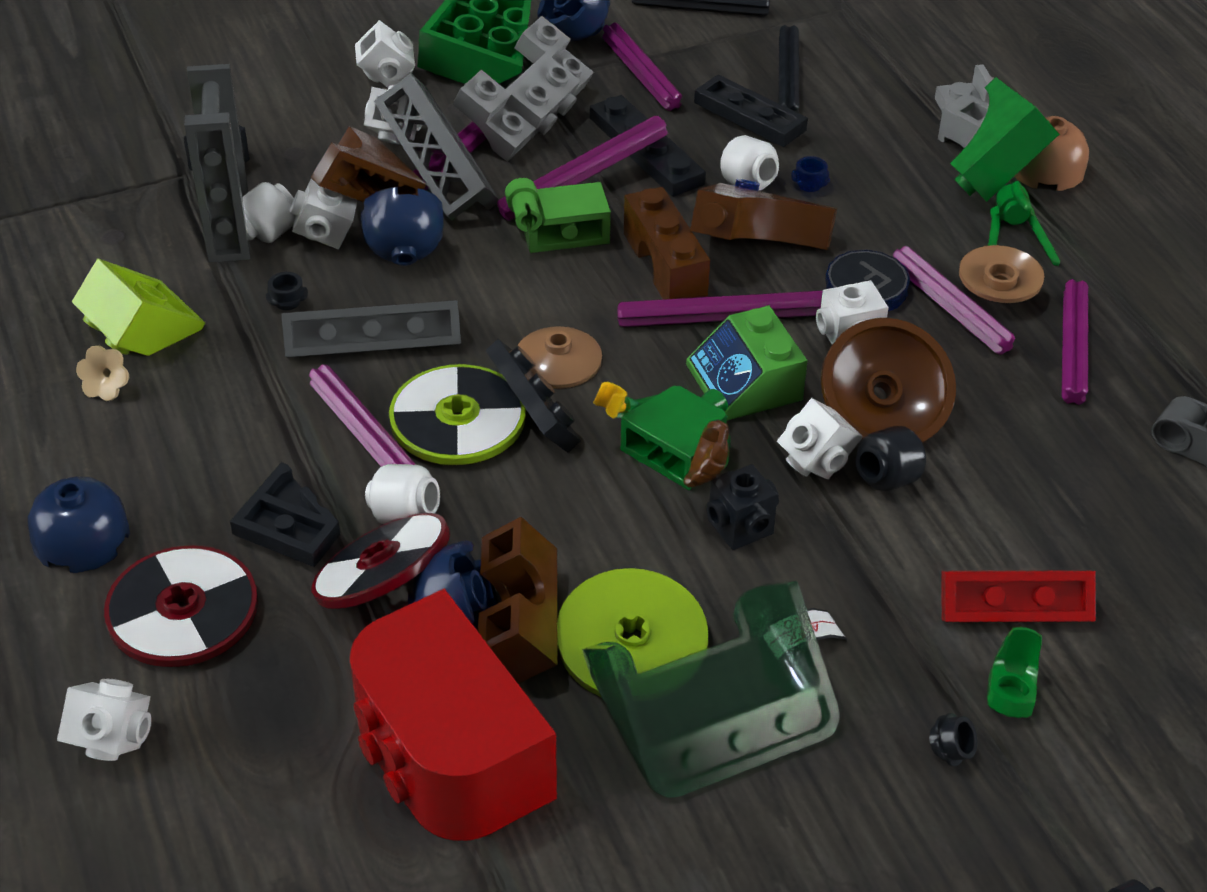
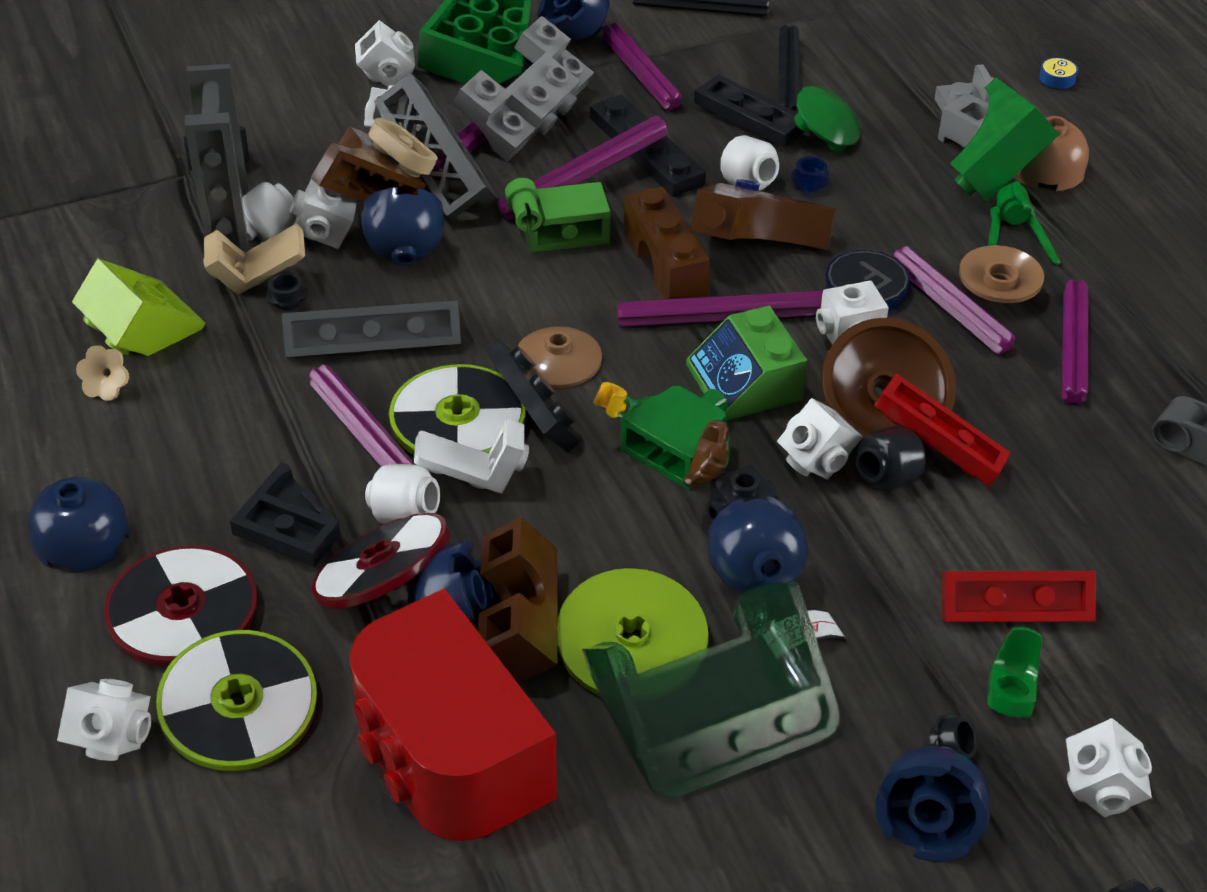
none -> piece [156,630,317,771]
none -> tan bracket [203,224,305,295]
none -> tan plate [368,118,438,177]
none -> white bracket [414,418,529,494]
none -> dark blue cylinder [708,497,809,598]
none -> green dish [794,86,860,153]
none -> red plate [873,373,1011,486]
none -> dark blue cylinder [876,745,990,862]
none -> tile [1039,57,1078,89]
none -> white brick [1066,718,1152,818]

